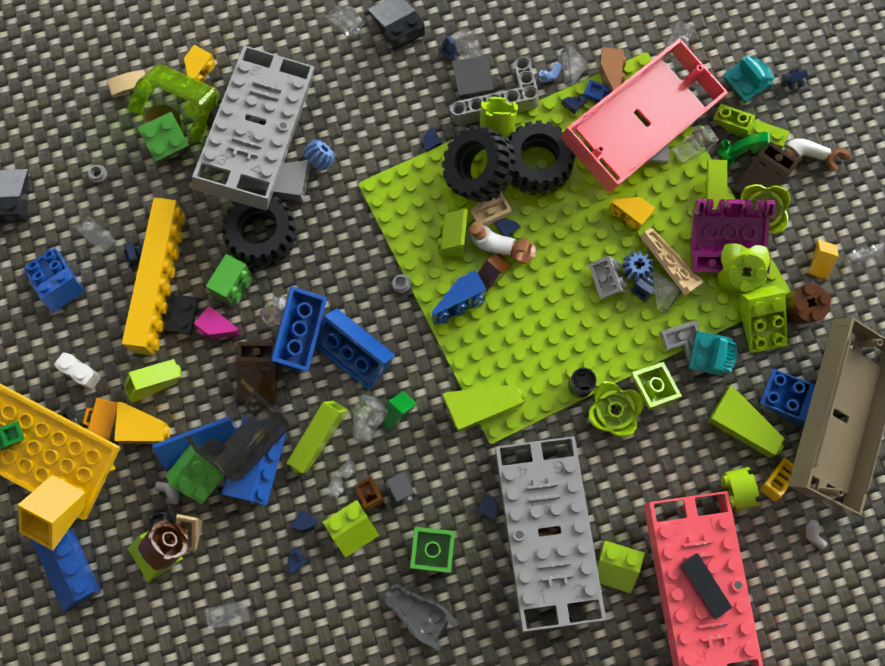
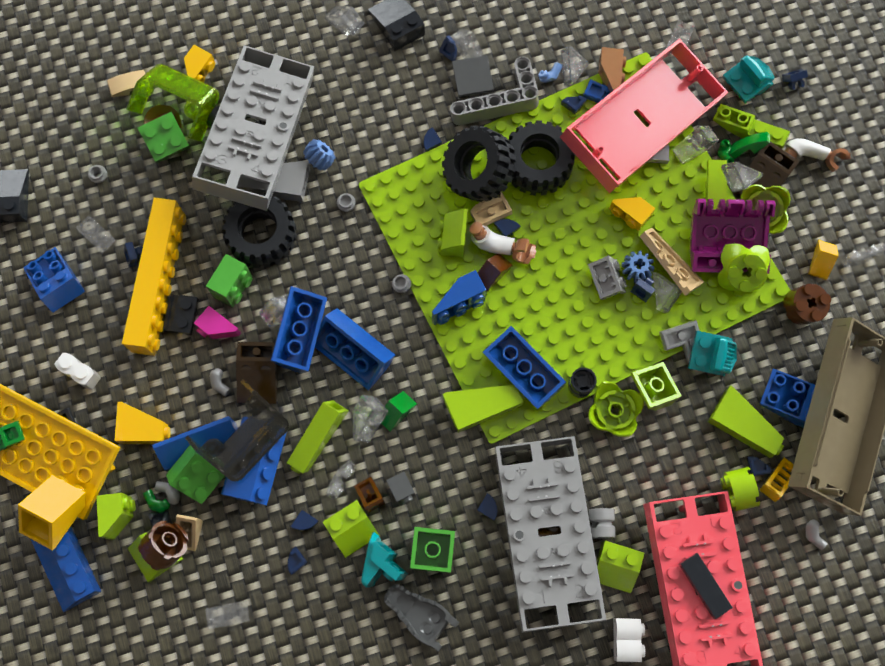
light orange piece [82,398,118,440] -> none
slope [124,359,182,404] -> none
lime cylinder [480,97,518,139] -> none
lime slope [739,285,787,353] -> none
none -> lime slope [96,493,136,540]
none -> green arm [143,490,170,513]
none -> light grey arm [209,368,231,397]
none -> light grey plate [337,193,356,212]
none -> teal piece [361,532,408,588]
none -> blue slope [483,326,566,409]
none -> light grey wheel [588,508,616,539]
none -> white brick [613,618,645,662]
none -> clear slope [721,162,763,192]
none -> dark blue tile [747,457,772,477]

